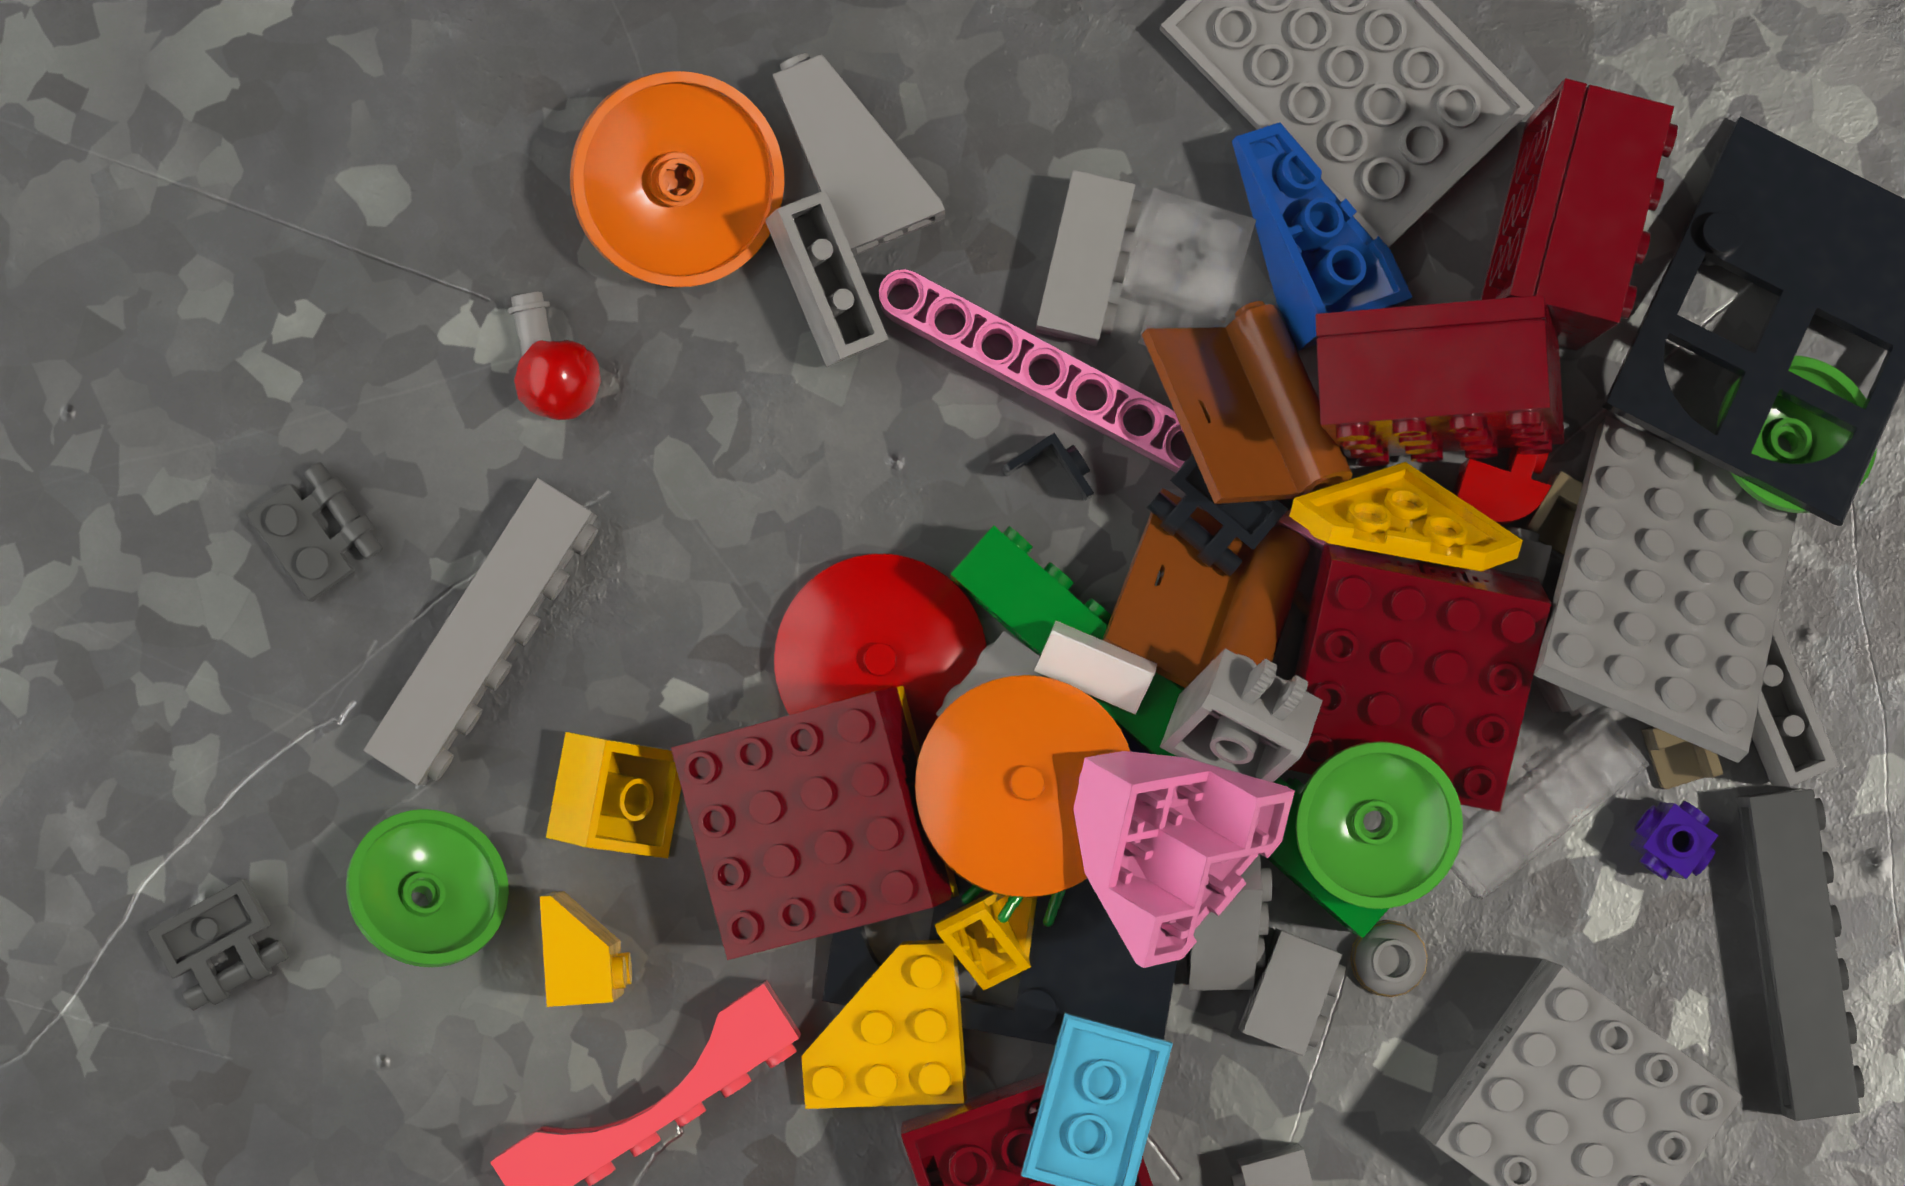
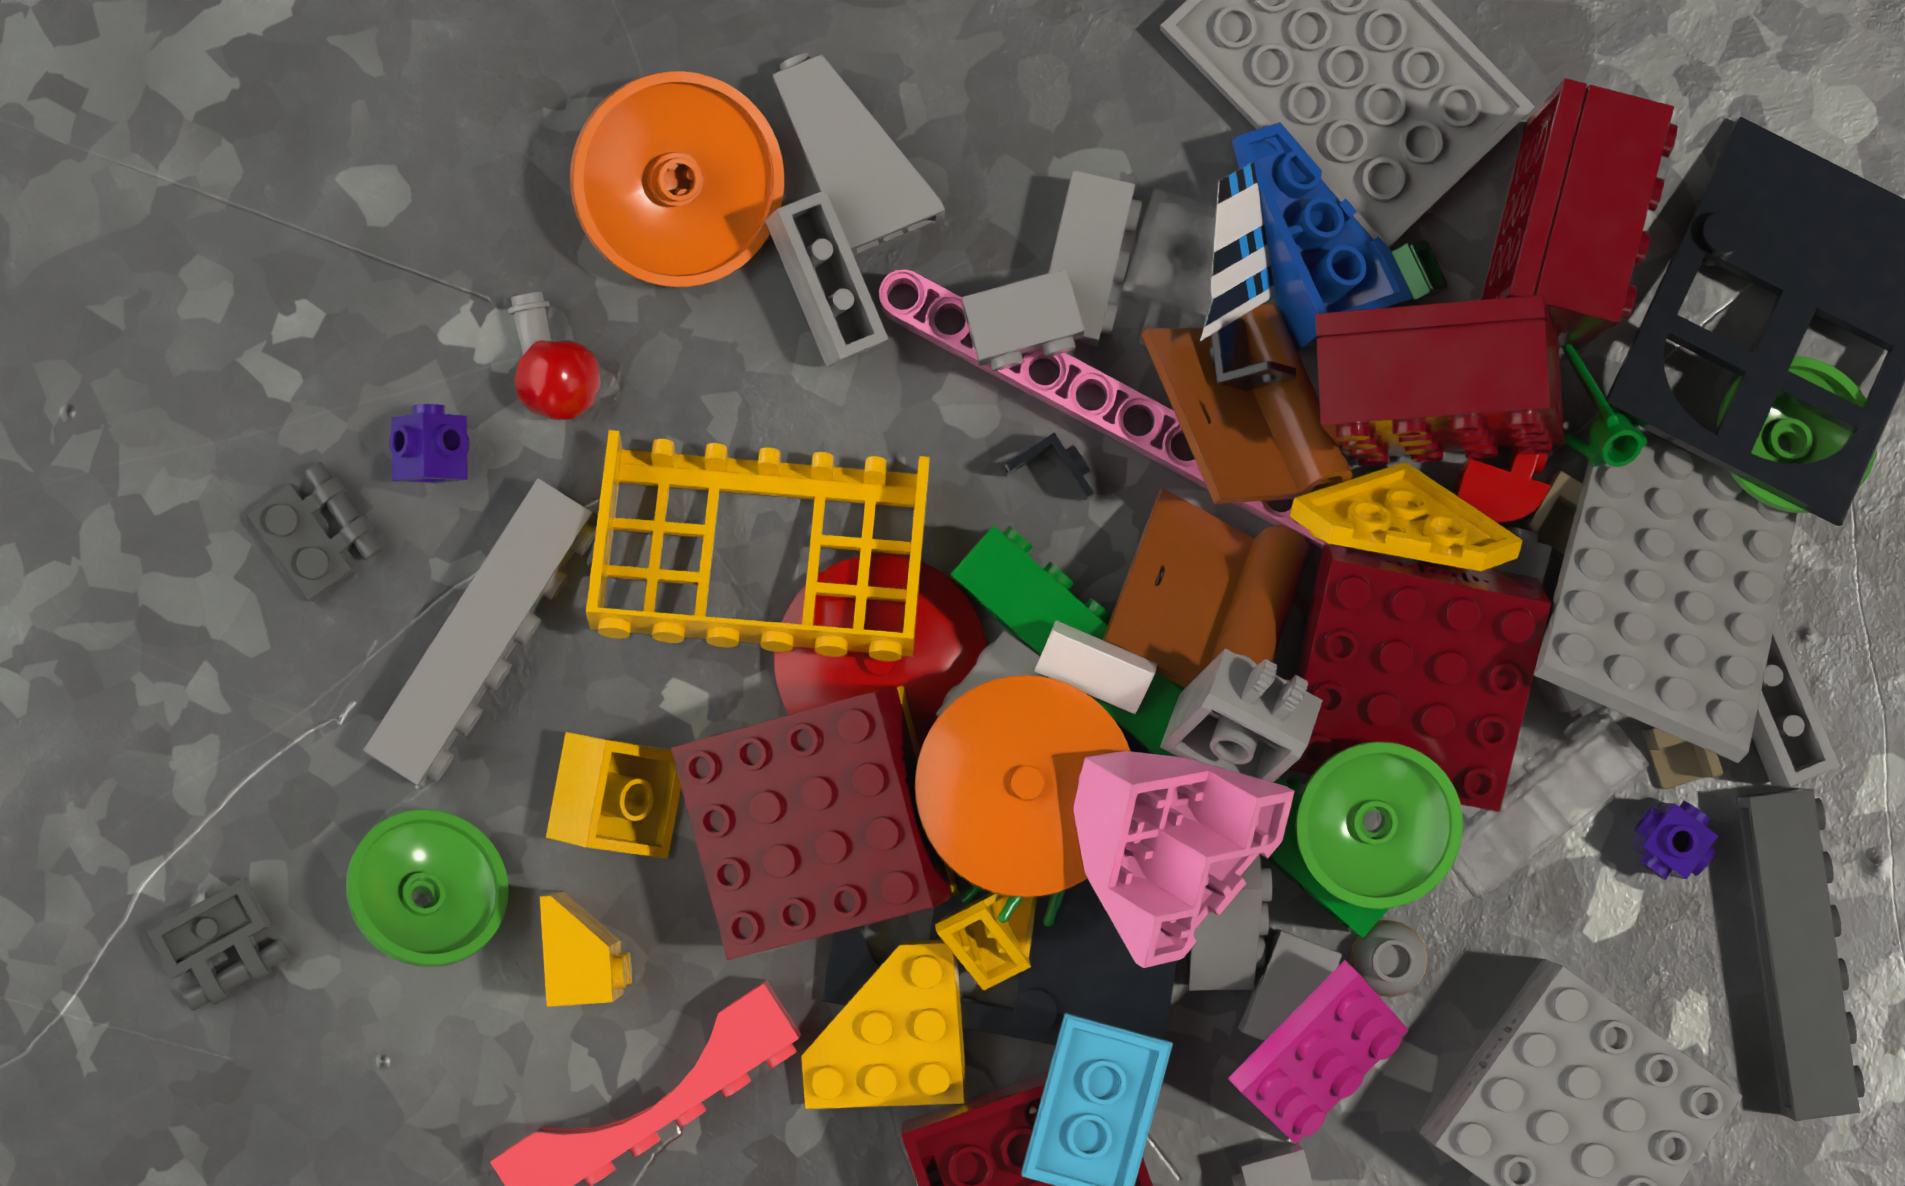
black plate [1146,453,1289,577] -> none
none -> dark purple brick [389,404,470,484]
none -> yellow window [586,430,930,661]
none -> light grey brick [962,268,1085,371]
none -> sticker [1200,162,1276,341]
none -> black bracket [1210,318,1297,391]
none -> dark pink plate [1228,960,1409,1144]
none -> green tile [1392,240,1448,300]
none -> green plant [1563,344,1647,467]

